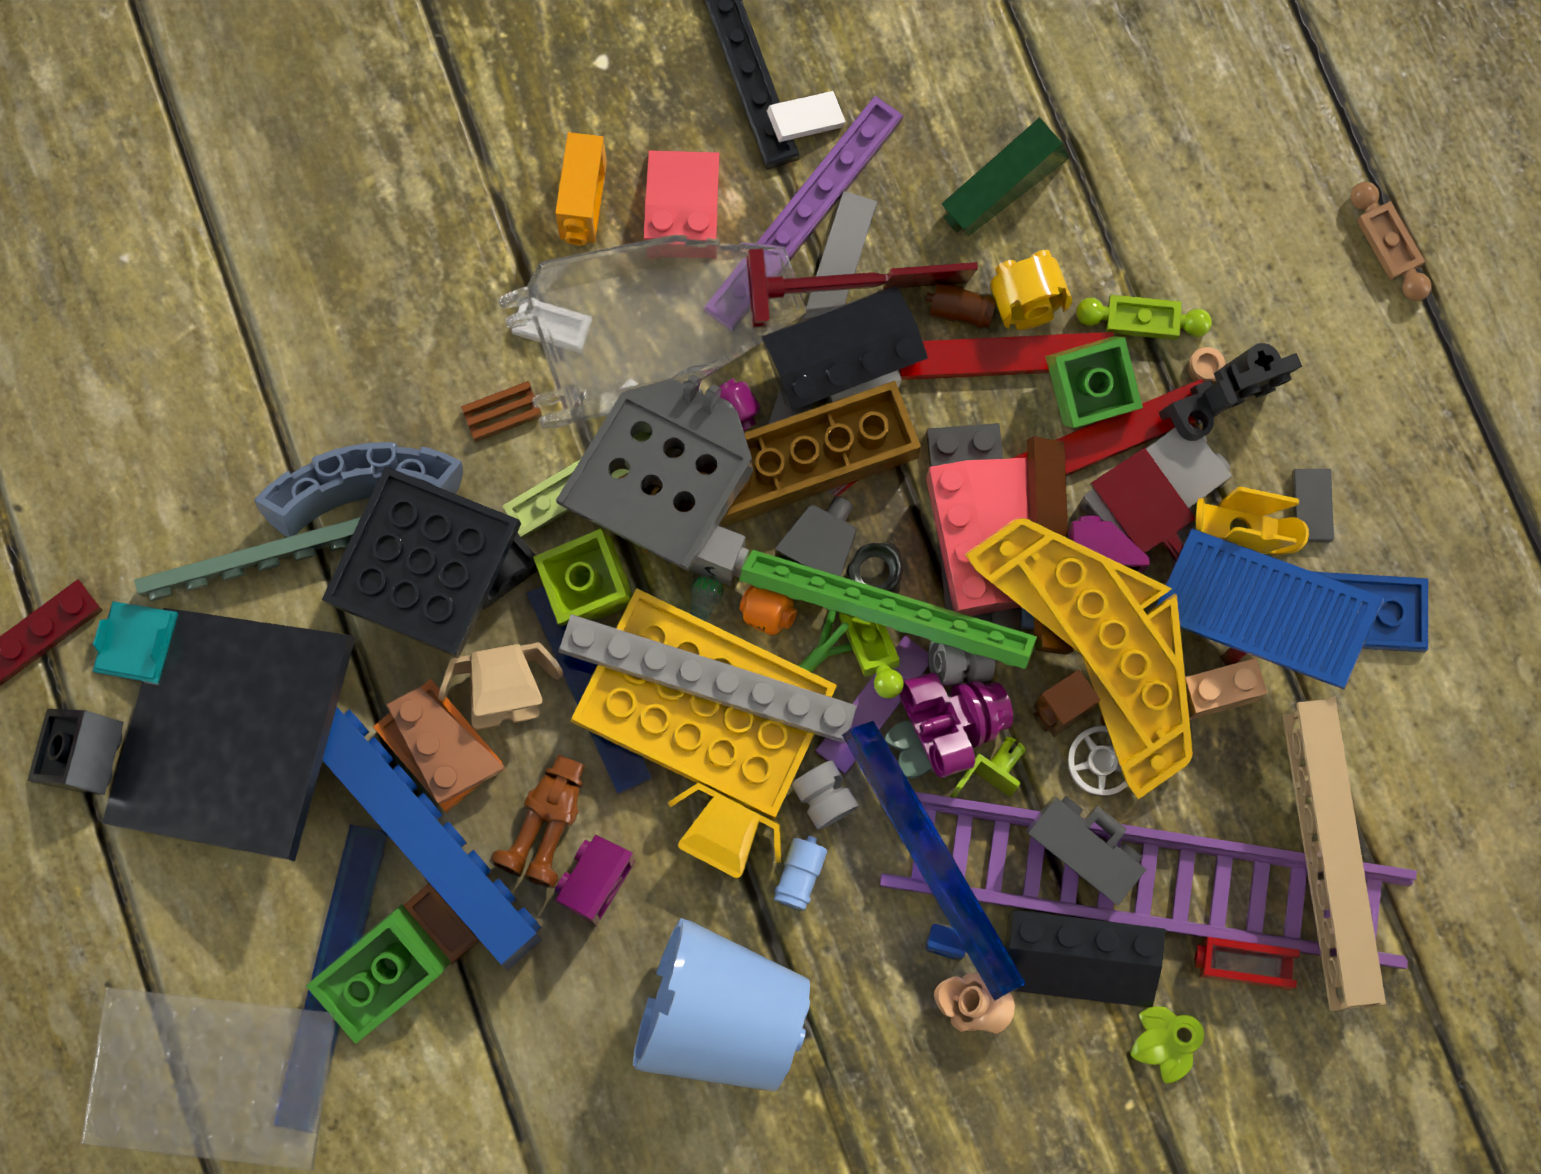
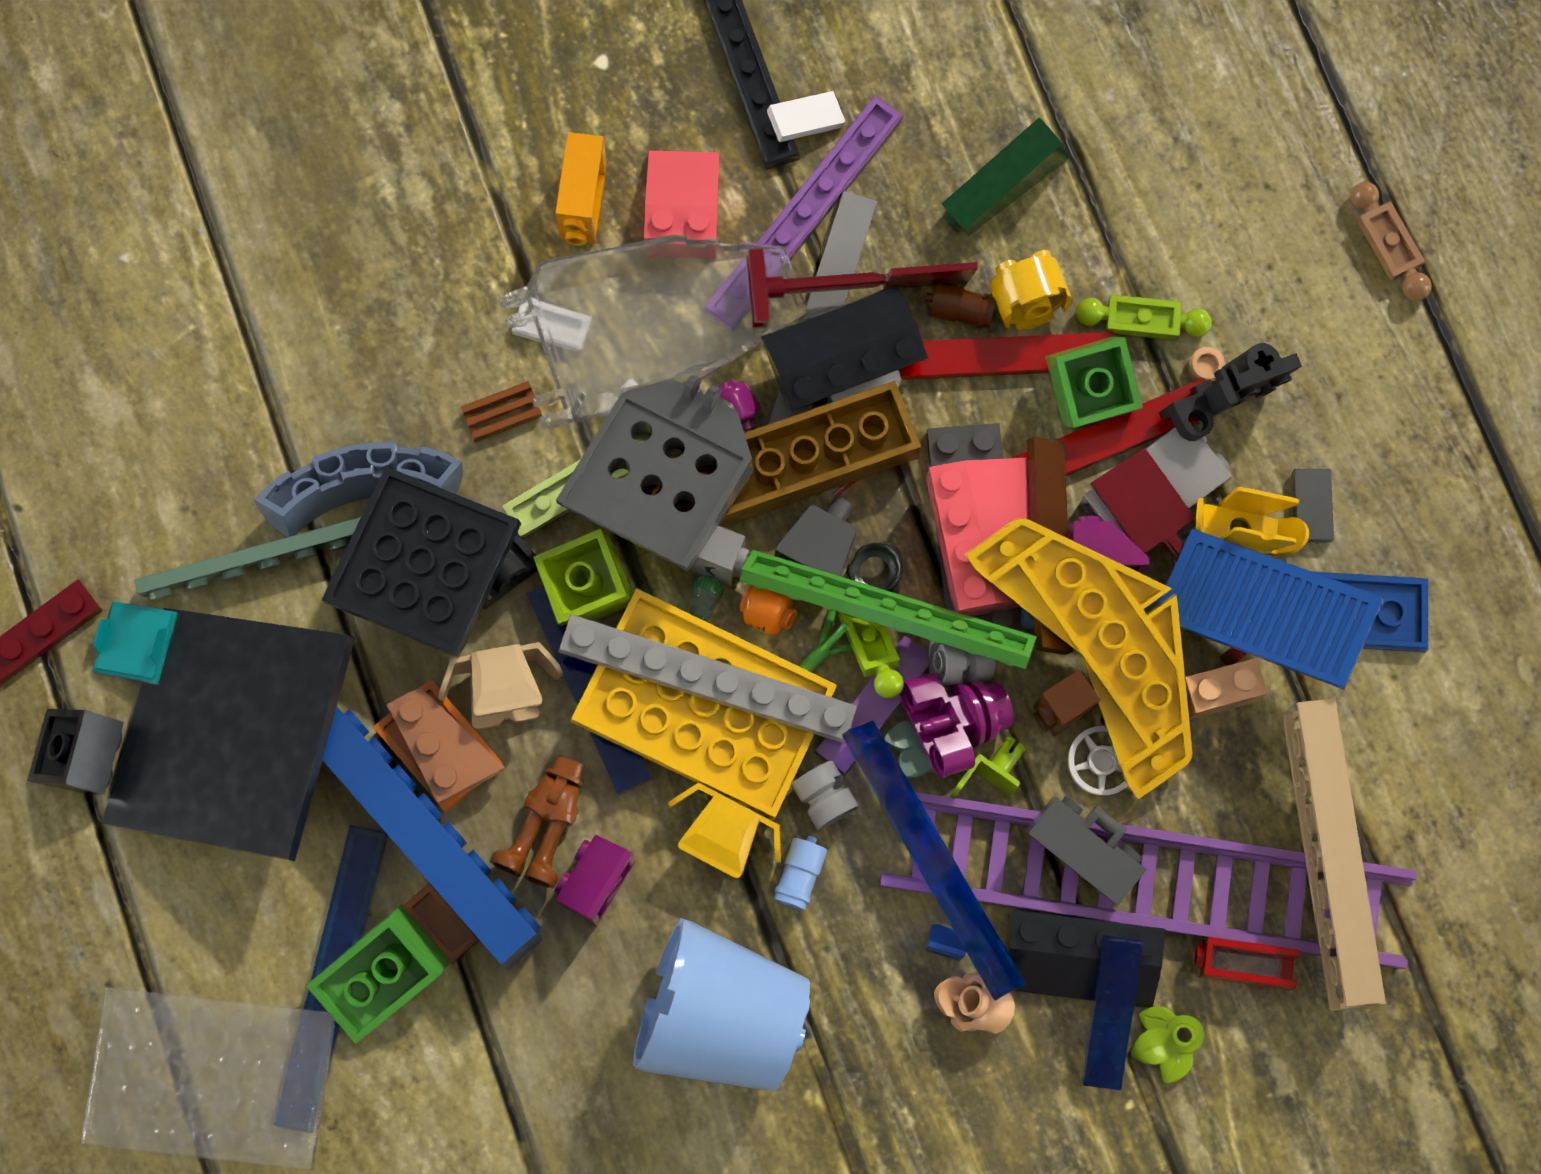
none -> clear blue plate [1082,935,1144,1090]

